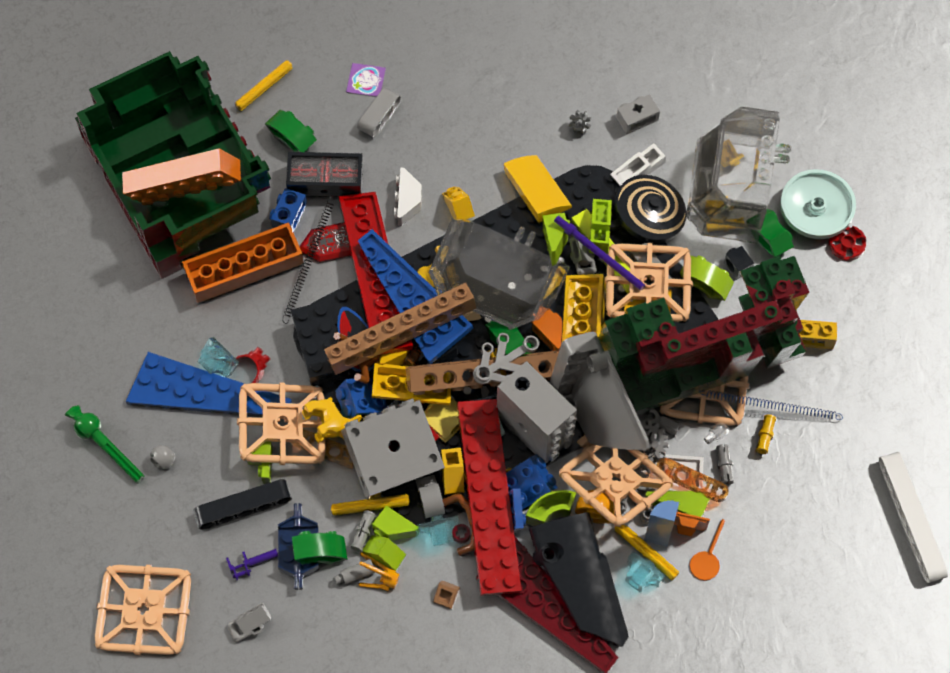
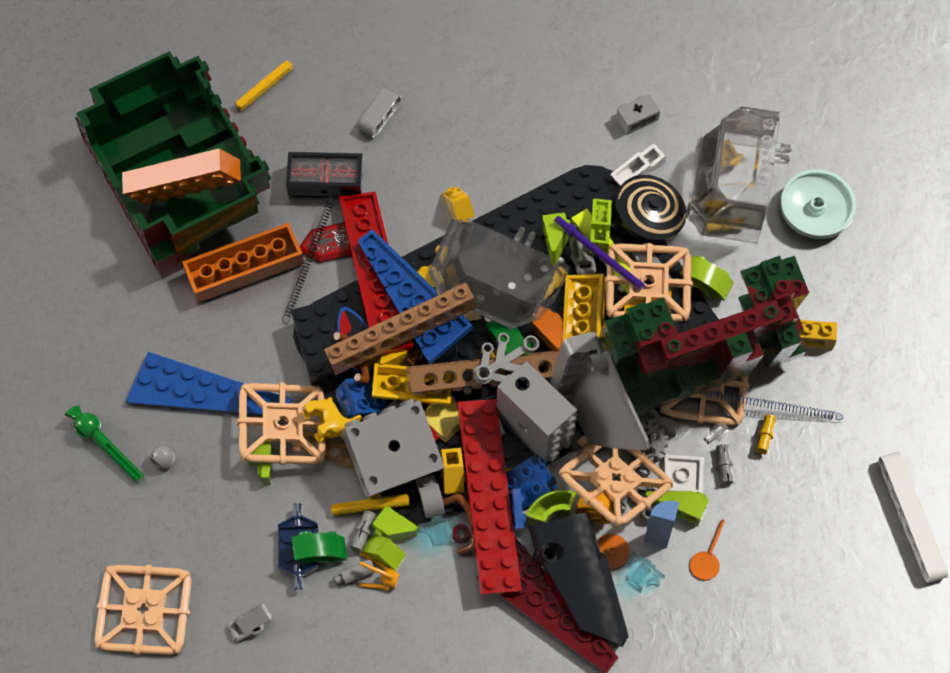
black beam [193,479,292,530] -> none
clear light blue brick [197,337,239,378] -> none
dark purple piece [226,549,278,581] -> none
red helmet [230,347,270,383] -> none
green brick [265,110,317,152] -> none
blue brick [269,188,307,233] -> none
sticker [346,63,386,96] -> none
white slope [394,168,422,226] -> none
medium nougat slope [433,581,460,609] -> none
yellow slope [503,155,572,223] -> none
dark grey gear [569,110,592,134] -> none
yellow axle [614,524,679,580] -> none
clear orange beam [657,458,729,502] -> none
orange piece [674,512,710,537] -> none
black brick [724,246,754,280] -> none
green brick [746,208,794,257] -> none
red piece [829,226,866,261] -> none
none -> orange piece [597,534,630,570]

